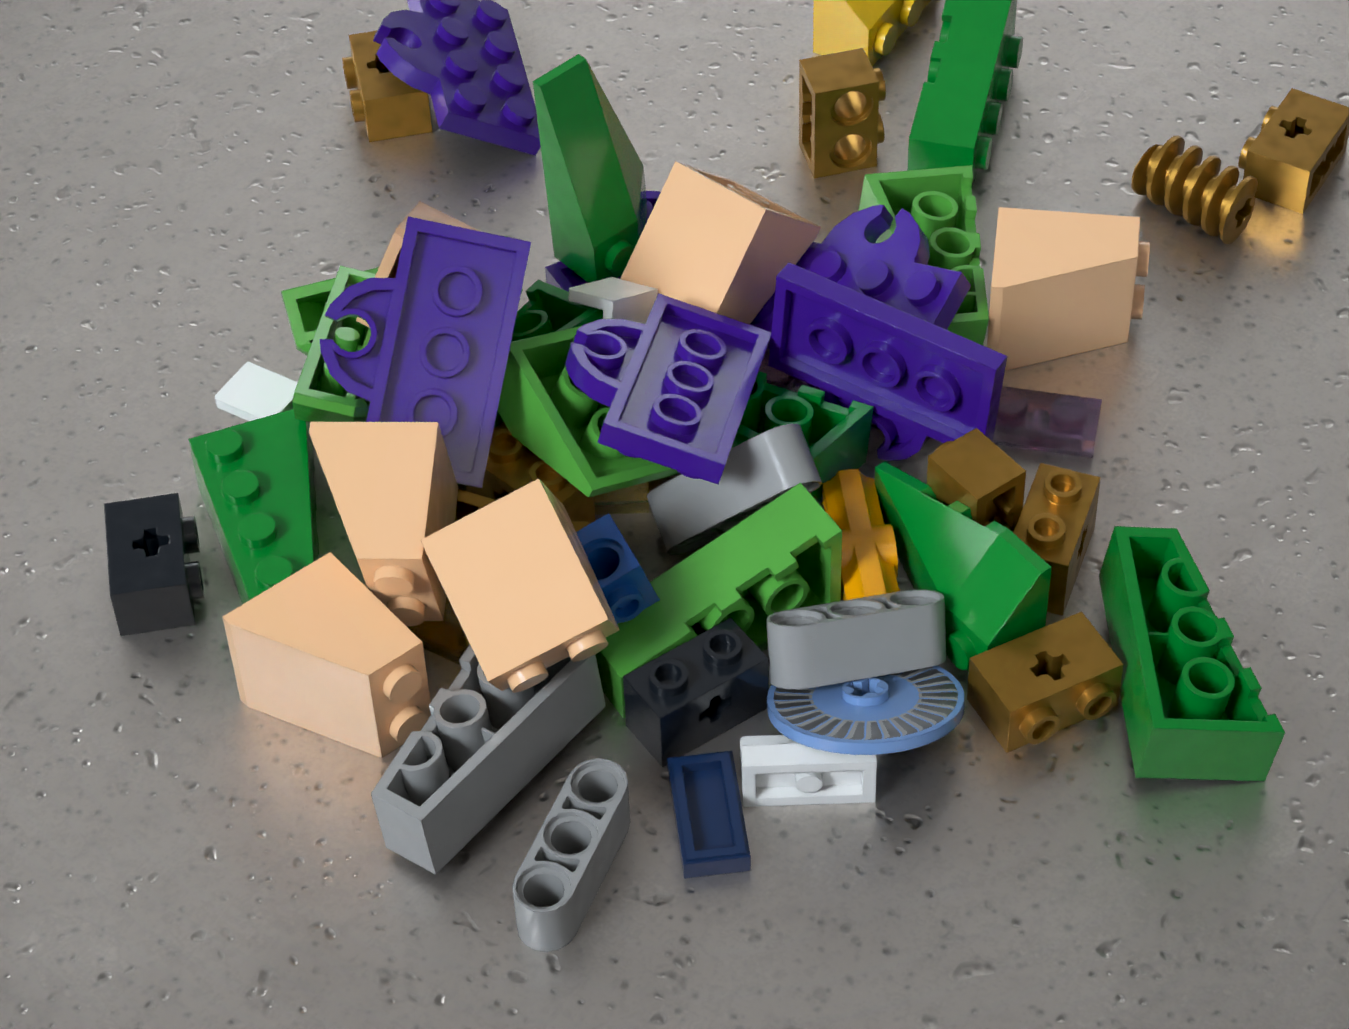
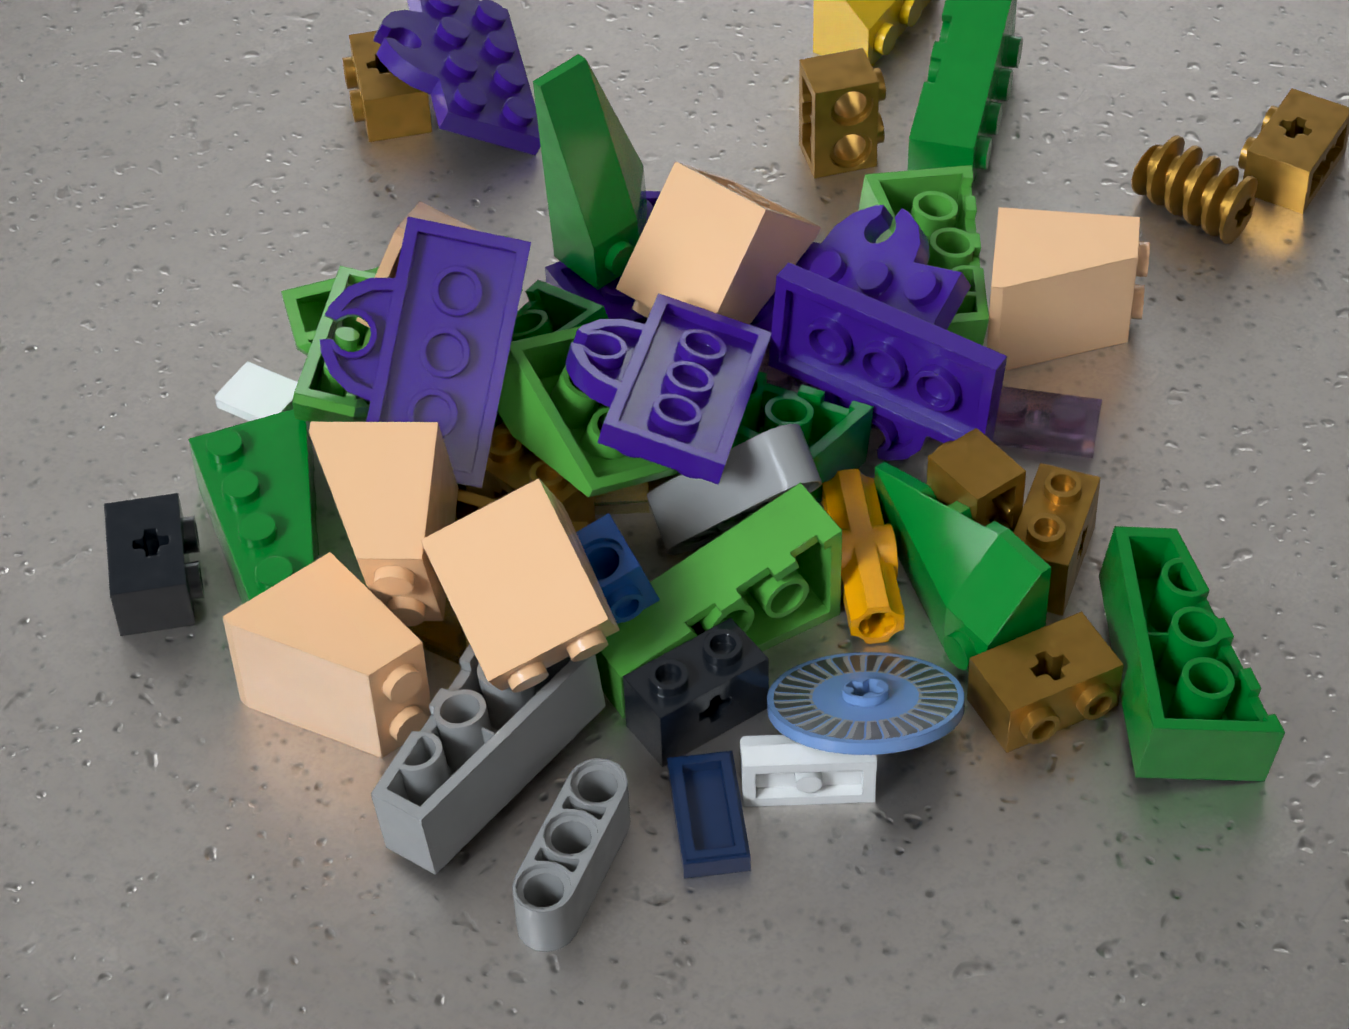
white panel [569,277,658,324] -> none
light grey beam [766,590,947,689] -> none

